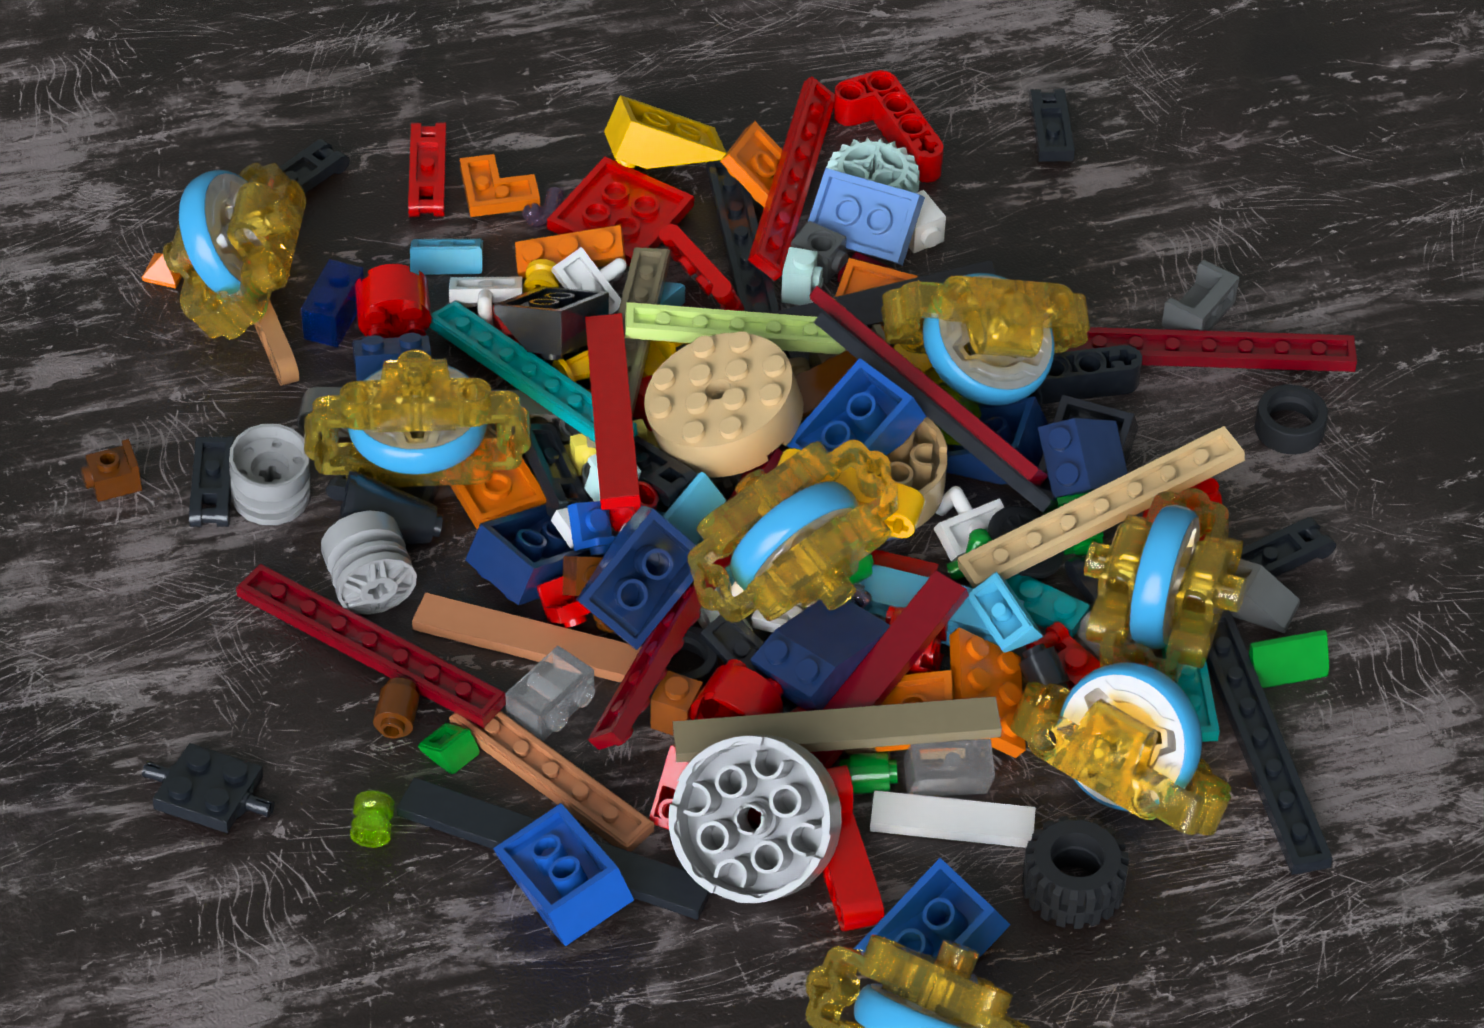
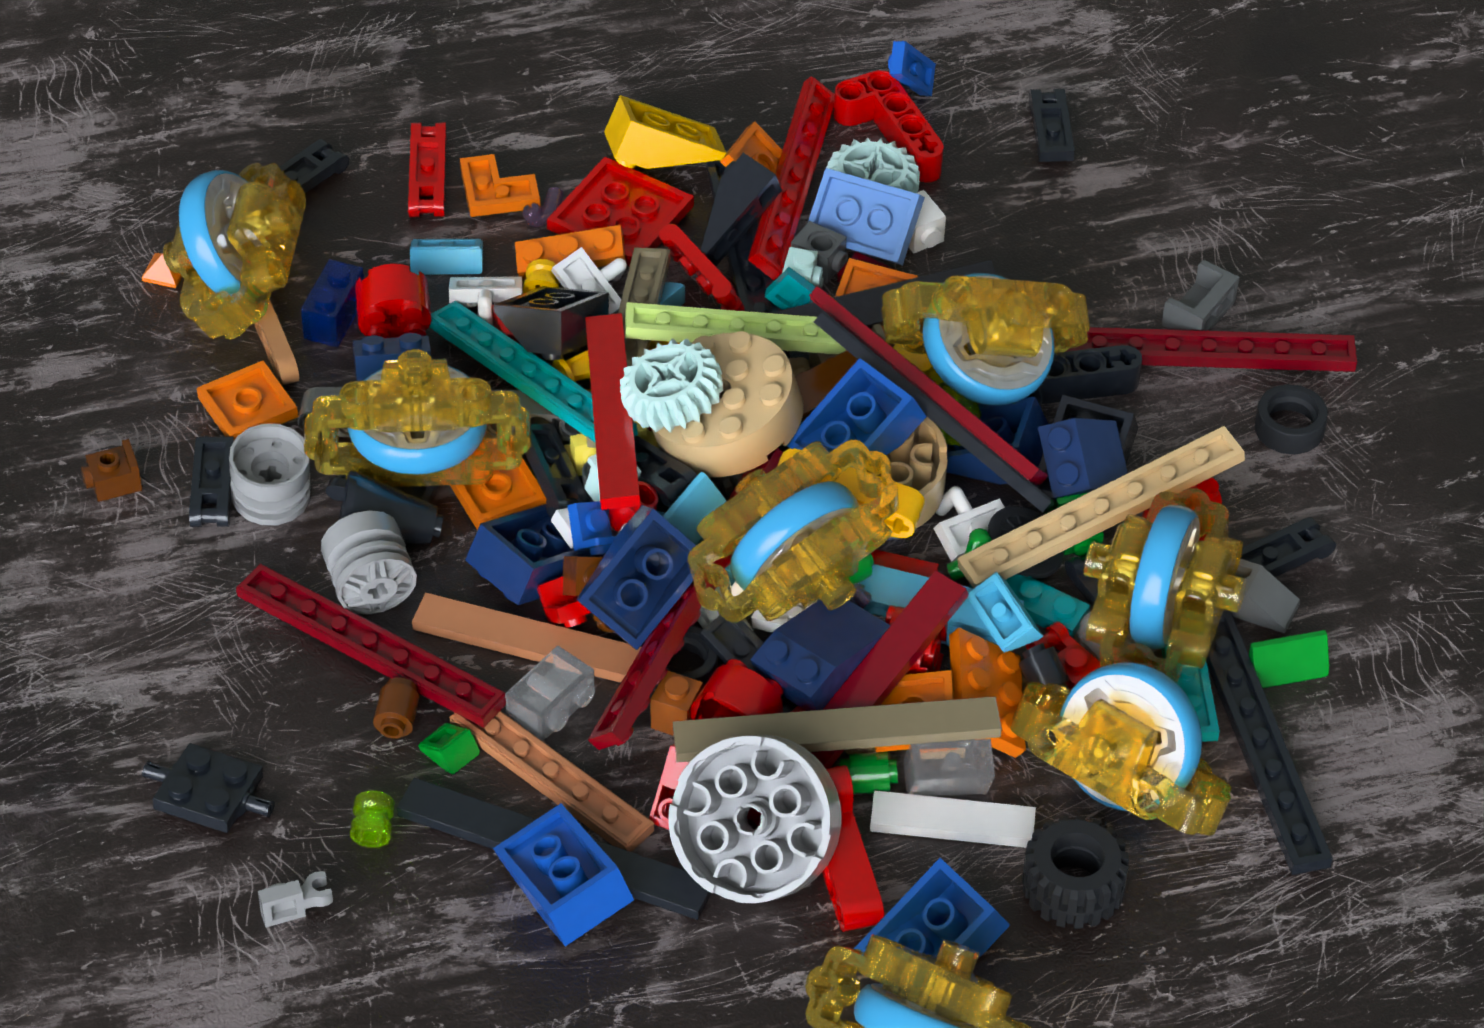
none -> orange plate [197,360,298,440]
none -> light grey plate [258,871,333,928]
none -> light aqua gear [620,338,723,433]
none -> black slope [701,152,782,266]
none -> teal plate [765,267,816,310]
none -> blue plate [888,41,936,97]

